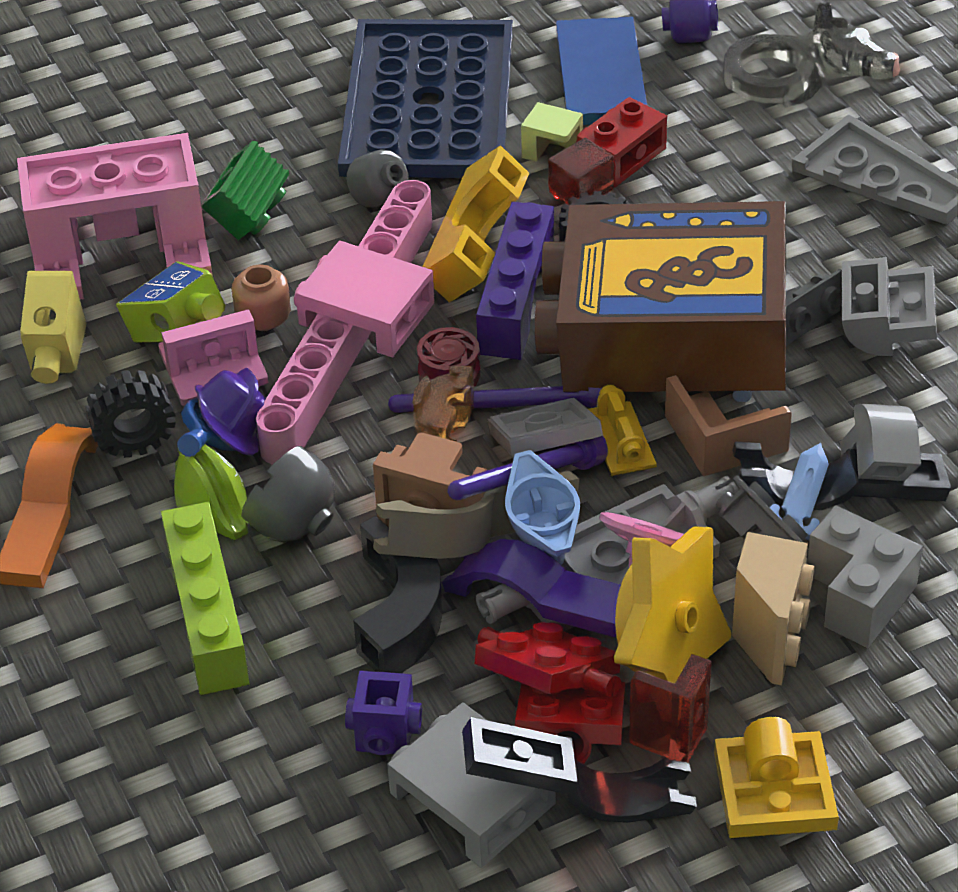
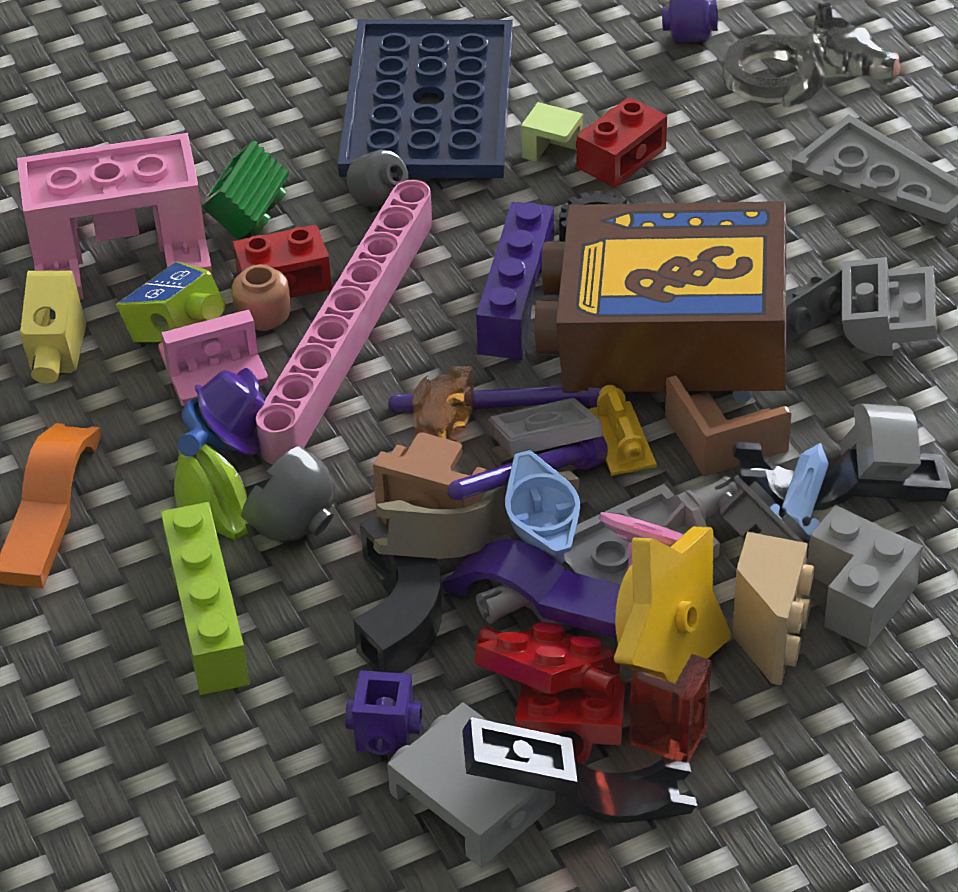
black tyre [85,370,176,458] -> none
bright pink panel [294,240,434,358] -> none
dark red wheel [417,327,481,393] -> none
yellow arch [422,145,529,303] -> none
clear red brick [548,138,614,205] -> none
blue tile [556,17,647,125] -> none
yellow plate [714,717,839,838] -> none
none -> red brick [233,224,332,298]

